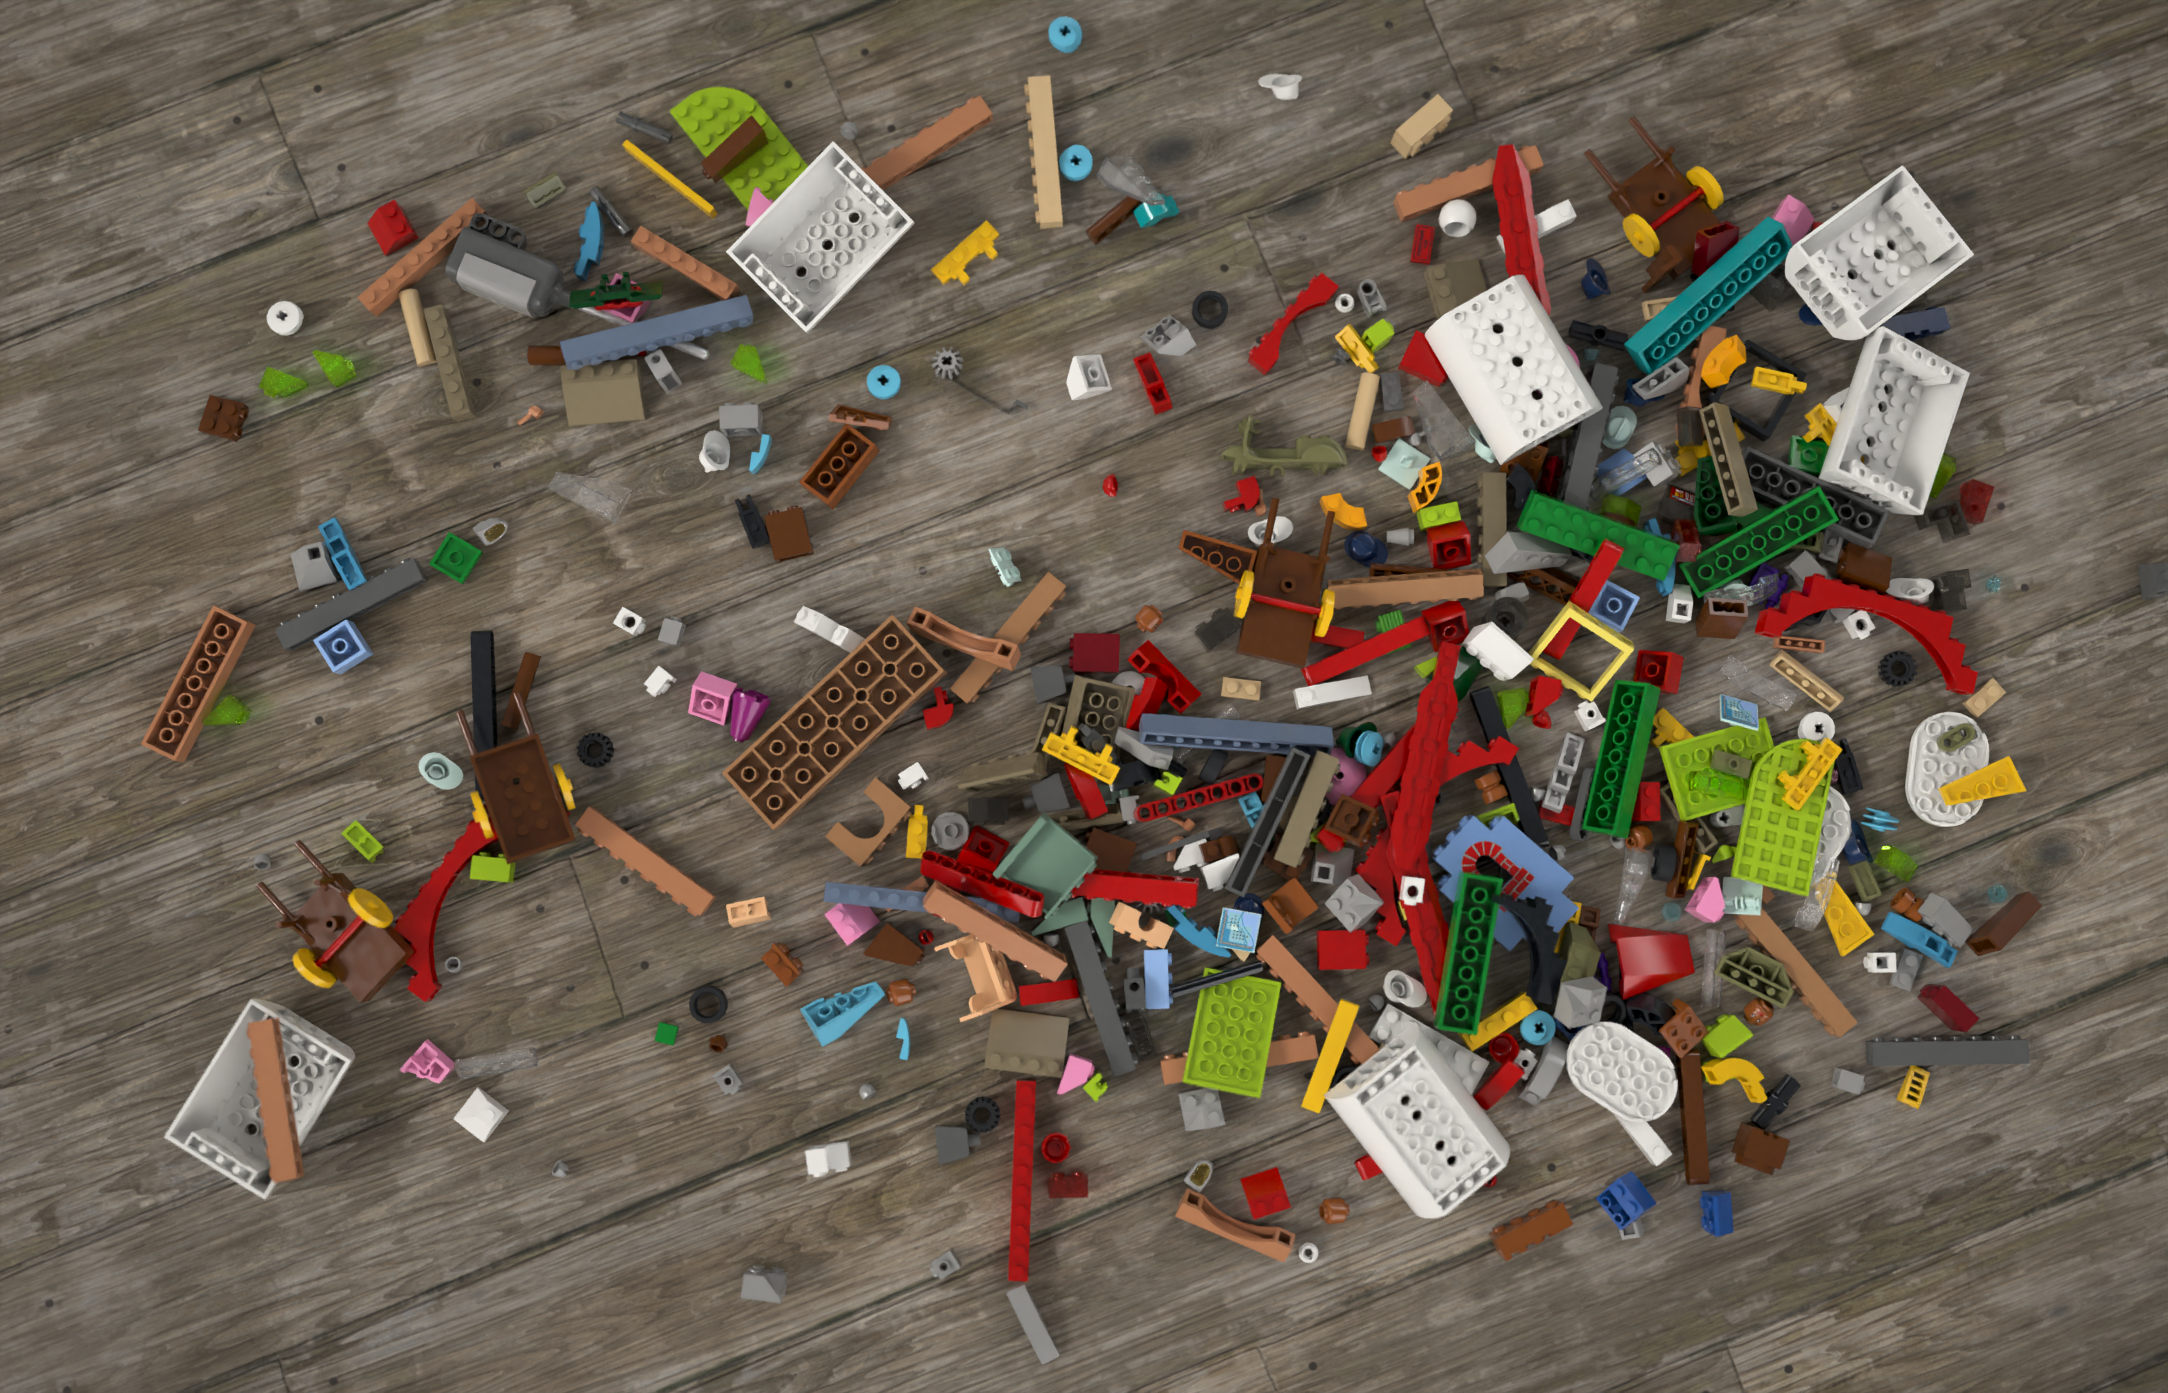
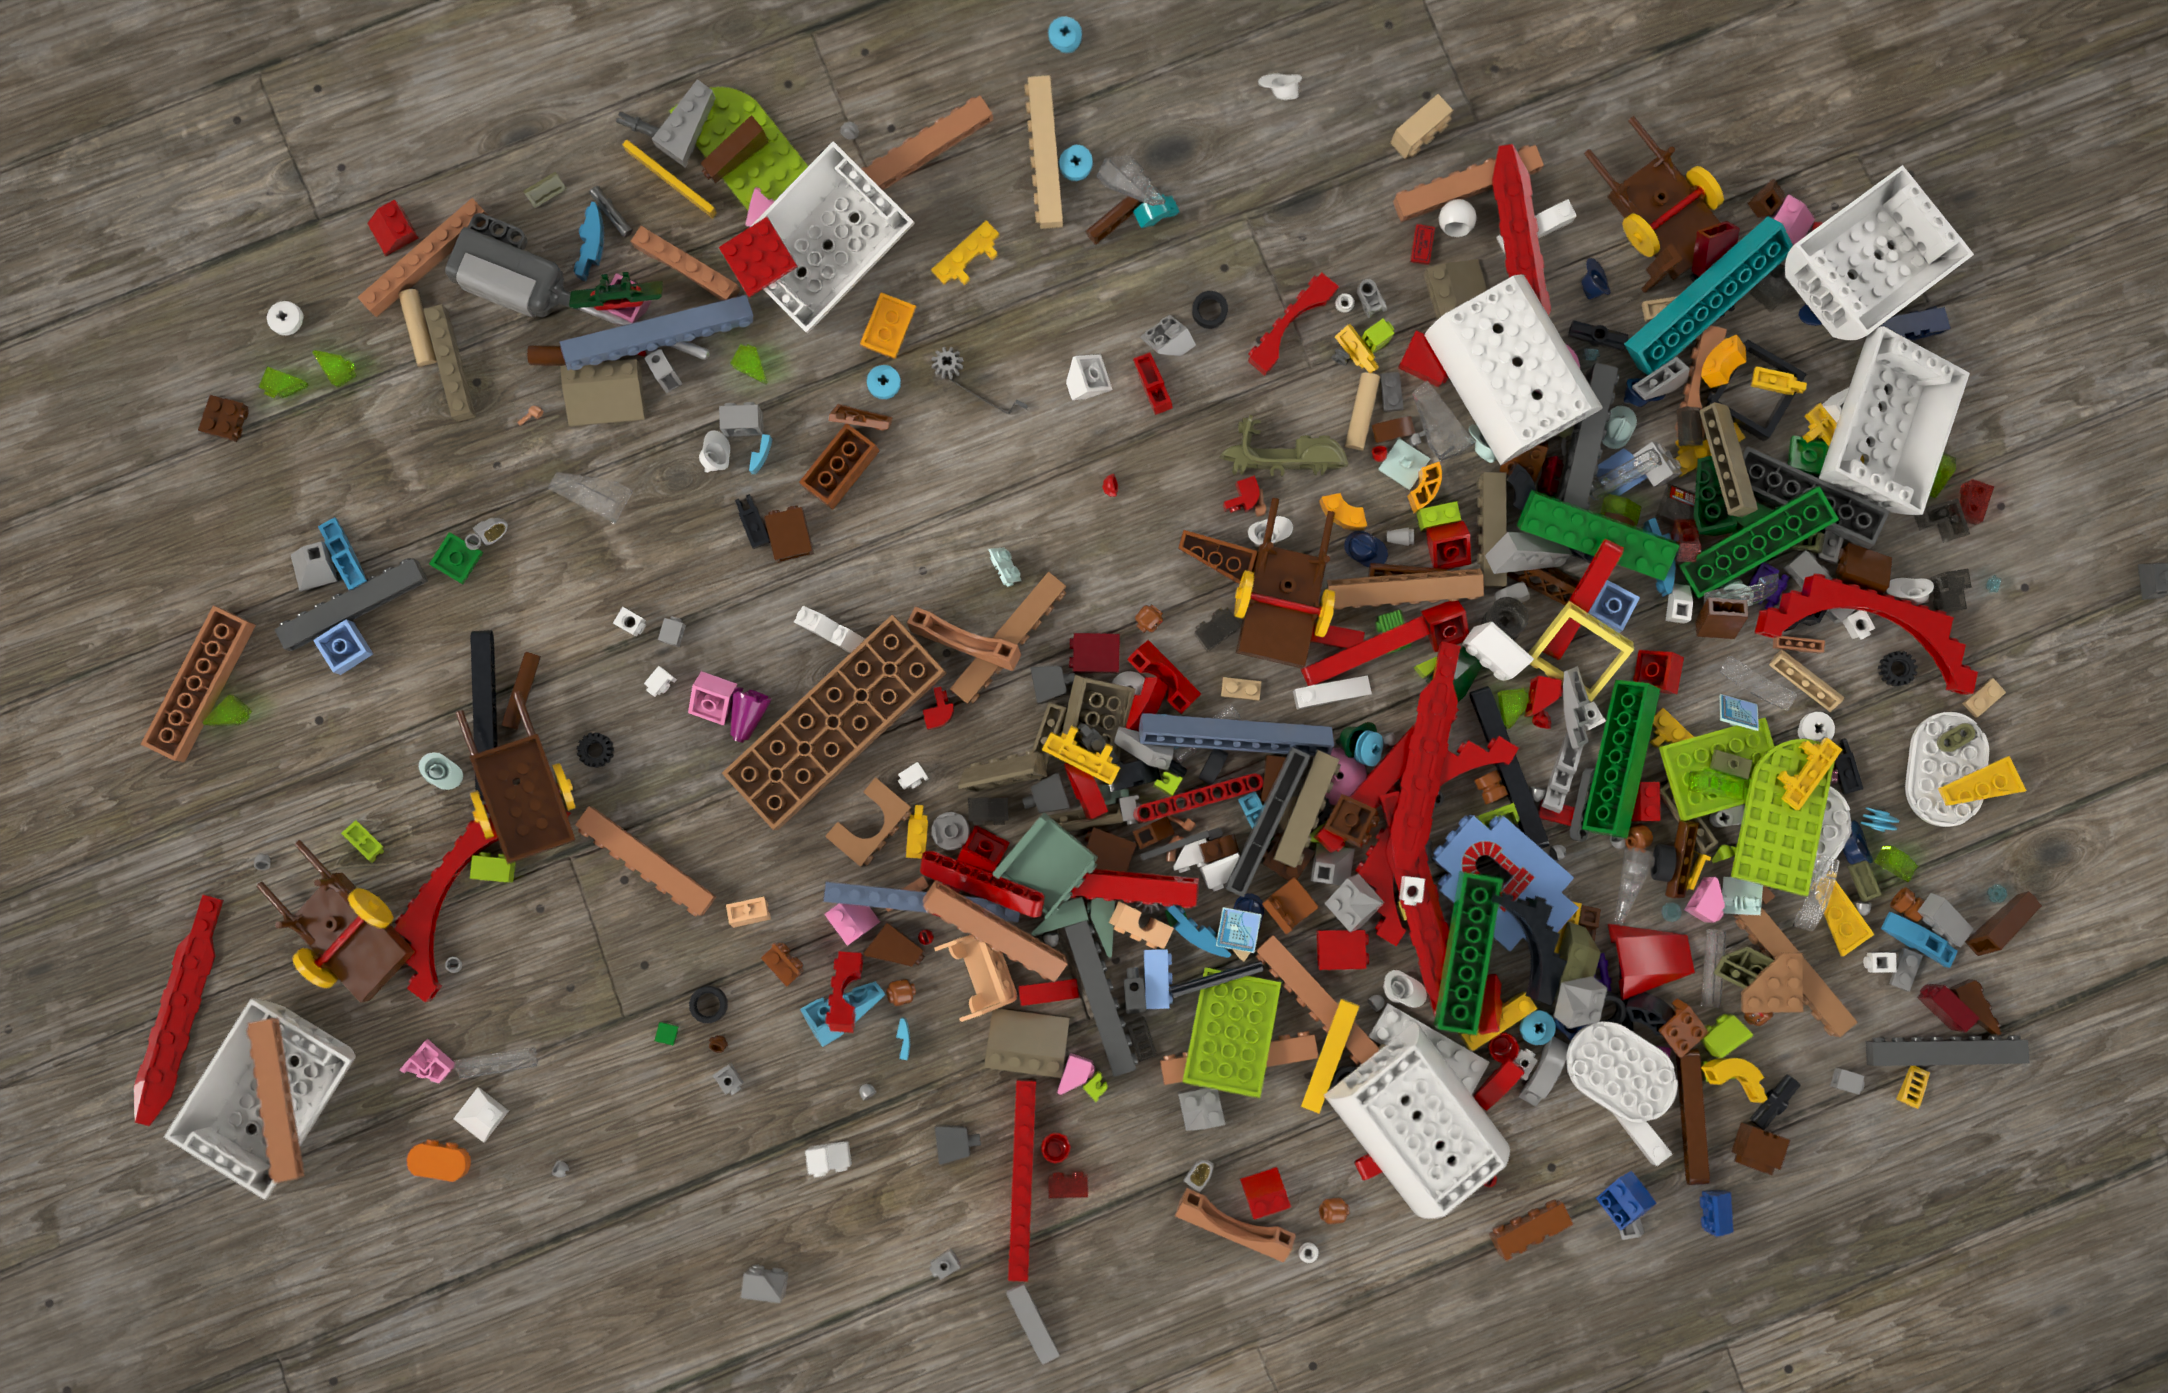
black tyre [965,1096,1000,1133] -> none
none -> red plate [134,895,224,1126]
none -> orange brick [407,1139,471,1182]
none -> light grey hinge [465,534,481,550]
none -> light grey wedge [652,79,716,168]
none -> red plate [719,217,798,297]
none -> red arch [826,951,864,1033]
none -> light orange plate [860,293,916,359]
none -> reddish brown slope [1132,816,1175,849]
none -> red slope [1478,973,1503,1035]
none -> light grey slope [1563,666,1590,749]
none -> medium nougat plate [1741,952,1803,1013]
none -> reddish brown slope [1747,178,1785,218]
none -> reddish brown slope [1949,979,2001,1035]

